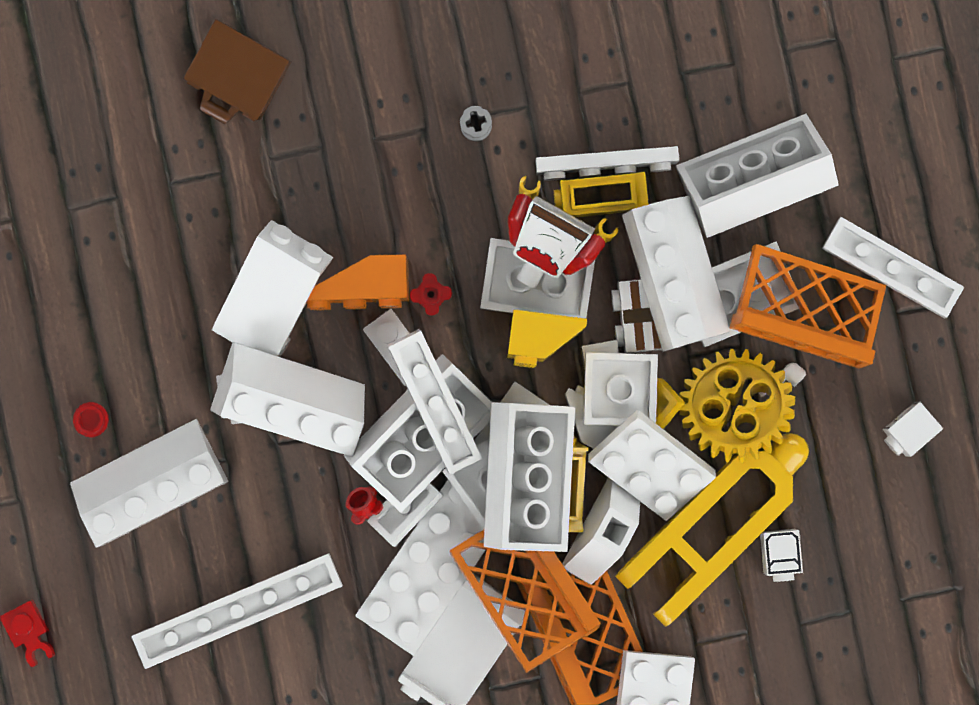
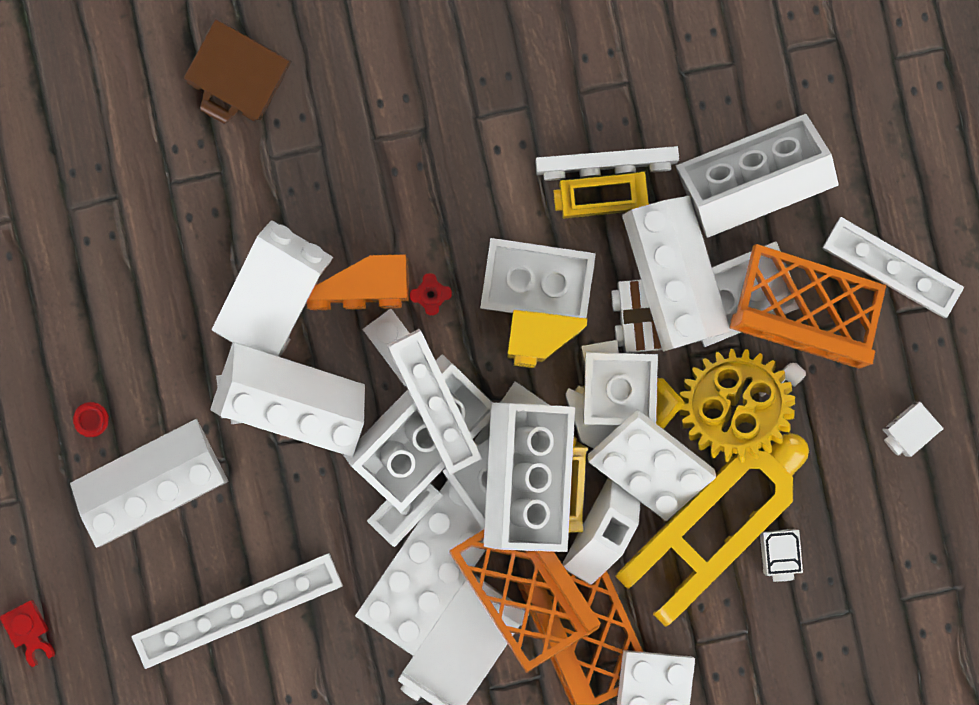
red plate [345,486,383,525] -> none
light grey bush [460,106,492,141] -> none
torso [508,176,618,288] -> none

